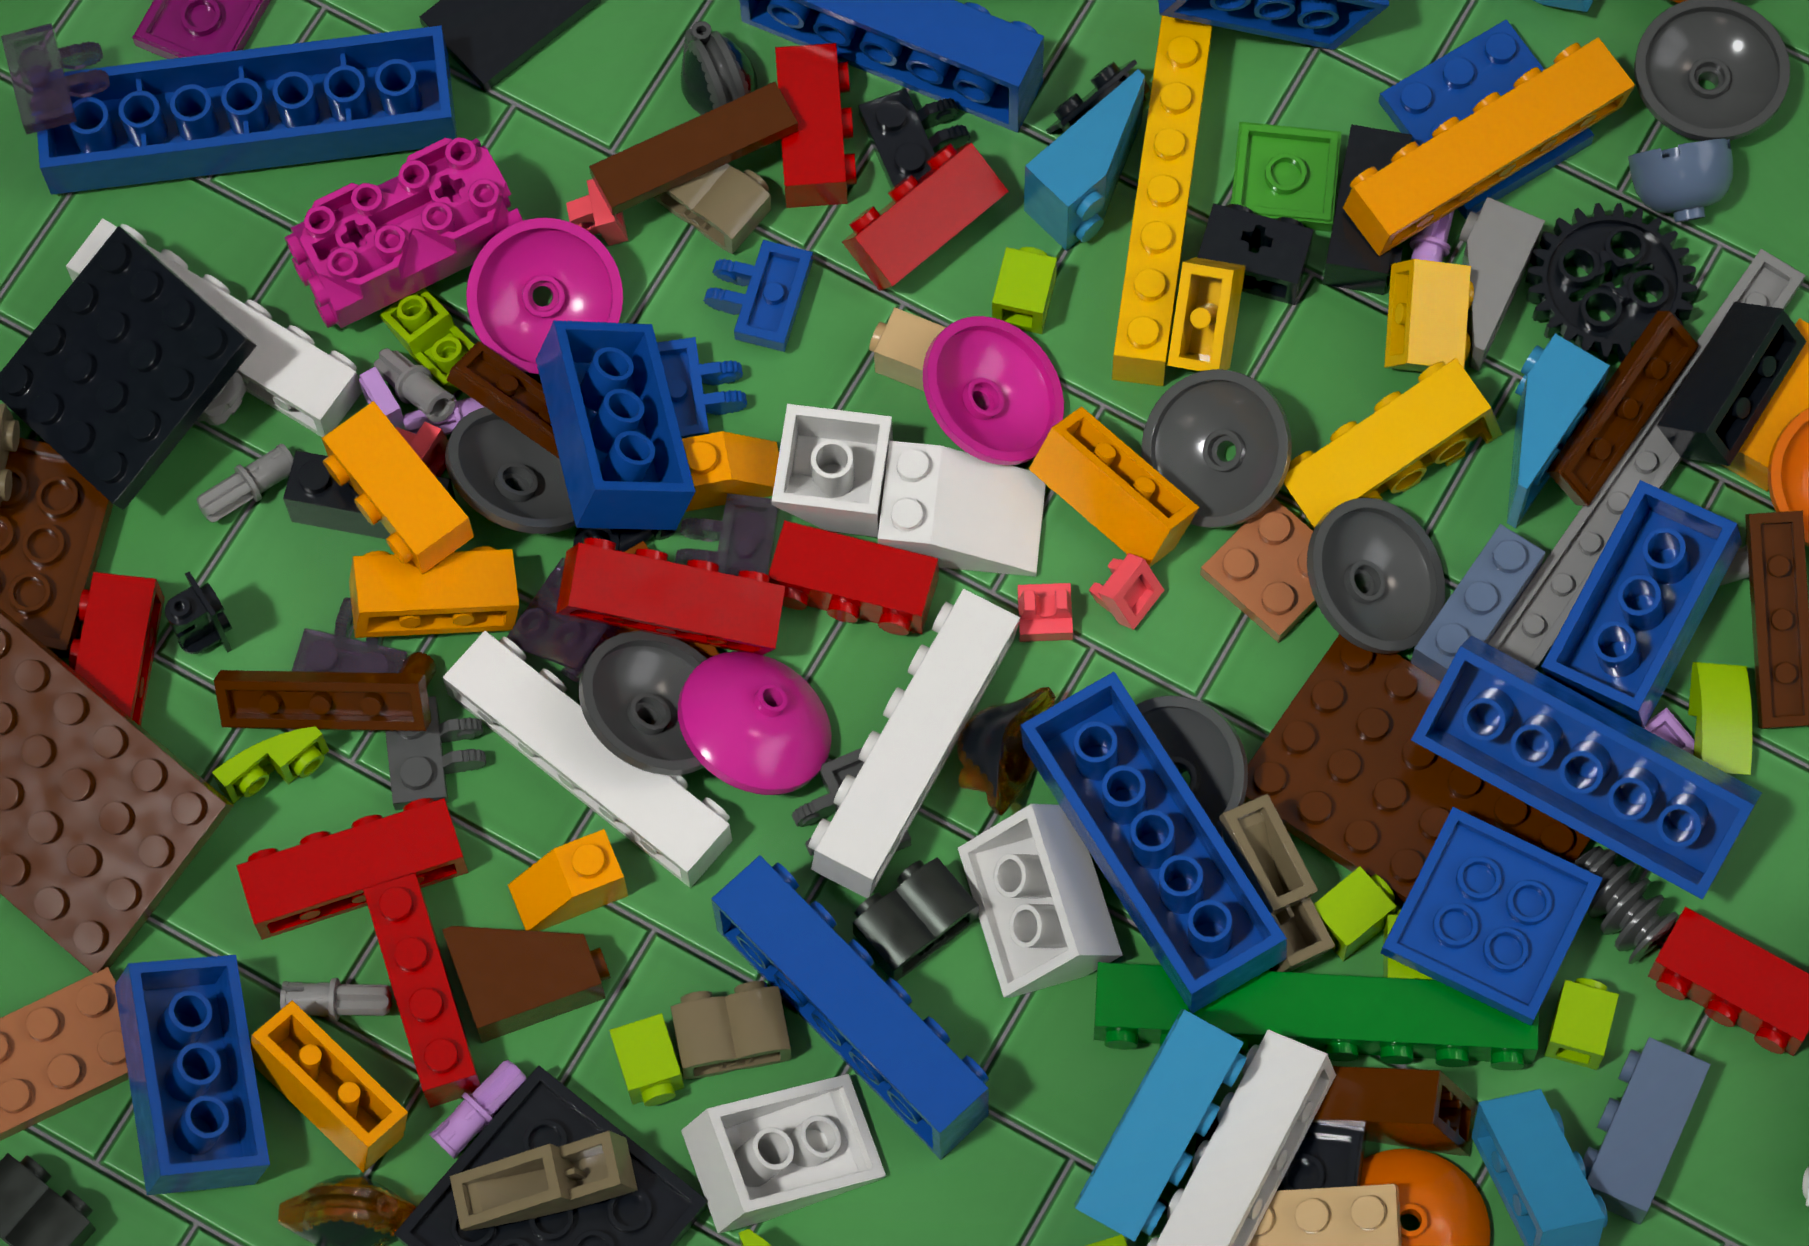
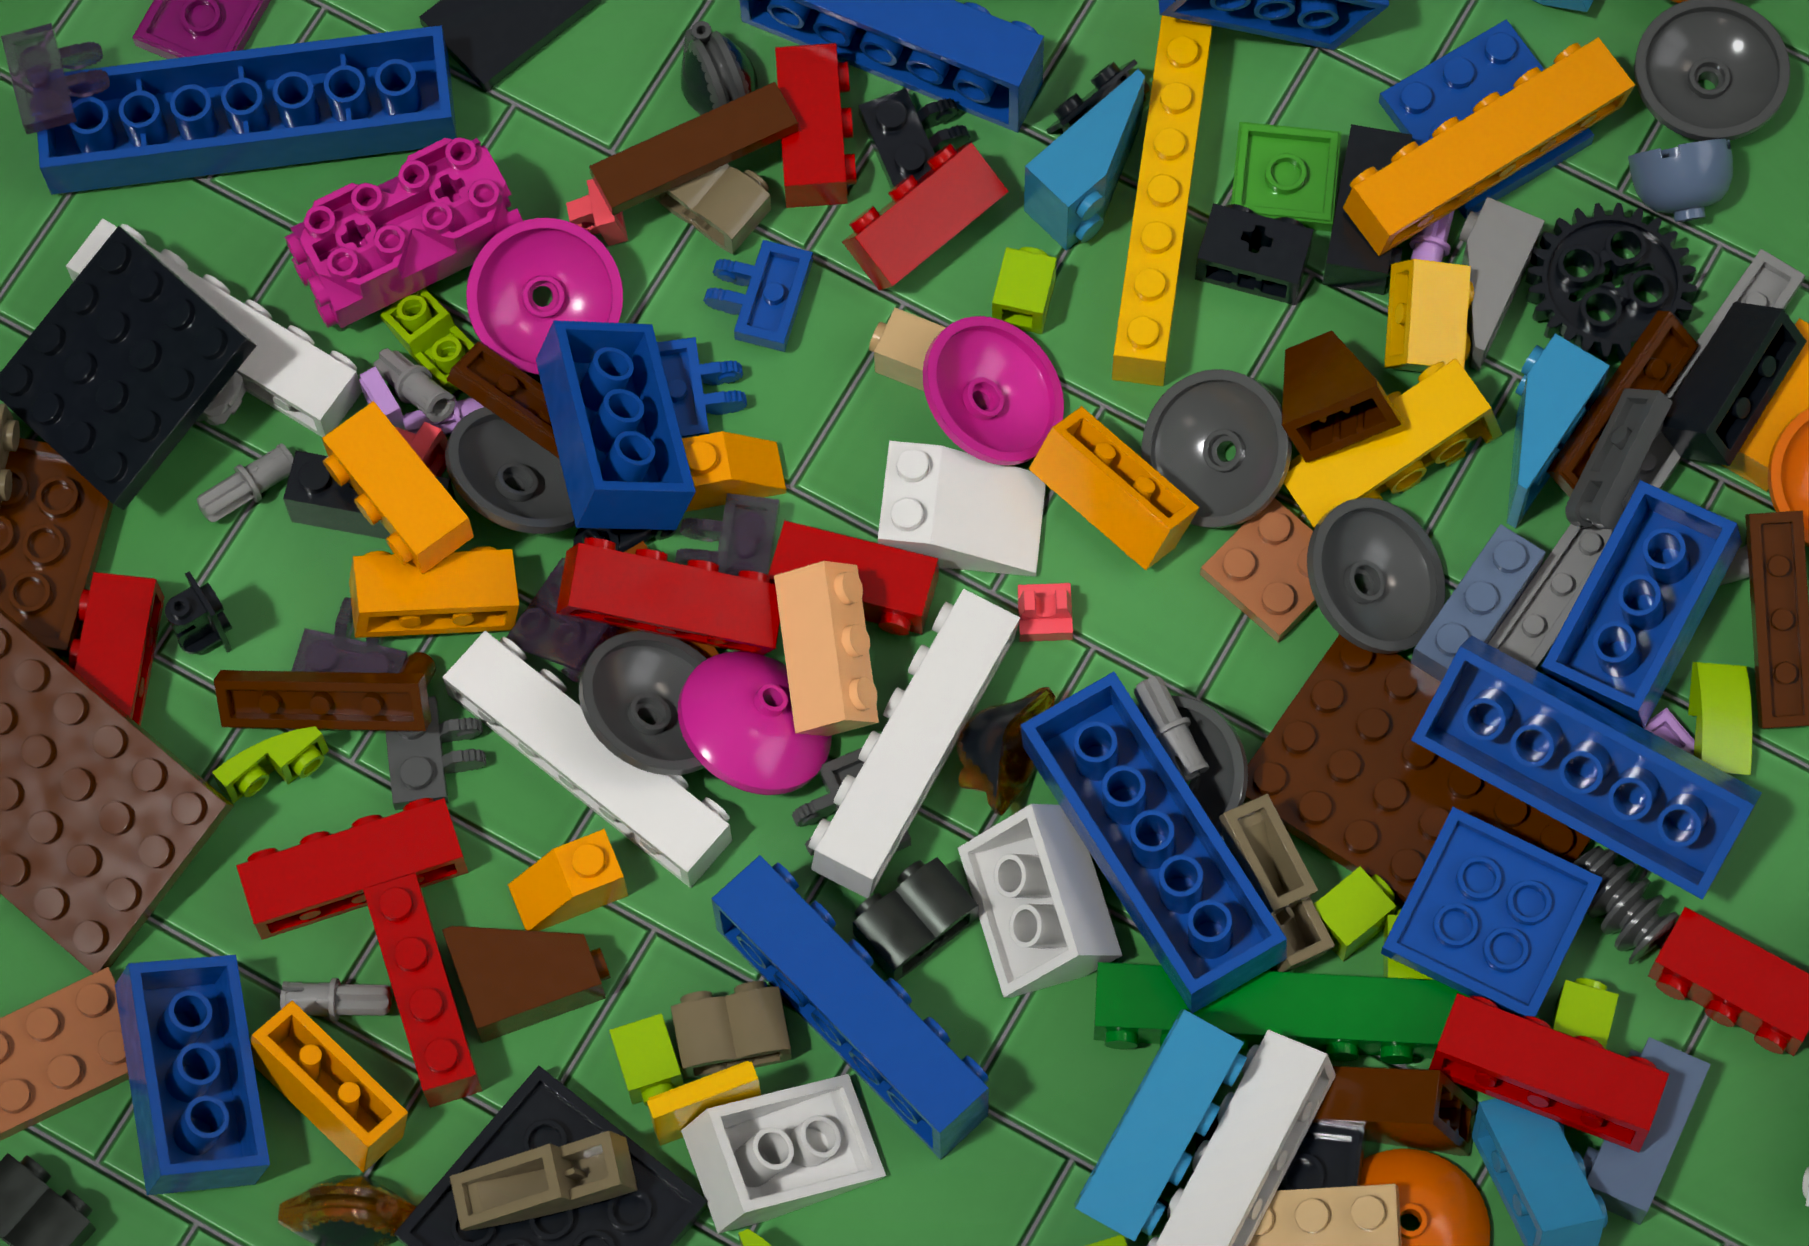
lavender axle [429,1060,527,1159] -> none
white slope [772,404,893,537] -> none
coral tile [1089,553,1165,630] -> none
yellow brick [1167,257,1246,371] -> none
none -> yellow tile [647,1061,761,1146]
none -> light nougat brick [774,561,879,736]
none -> light grey axle [1134,676,1209,782]
none -> reddish brown slope [1281,330,1402,463]
none -> red brick [1429,993,1670,1153]
none -> dark grey plate [1565,388,1673,529]

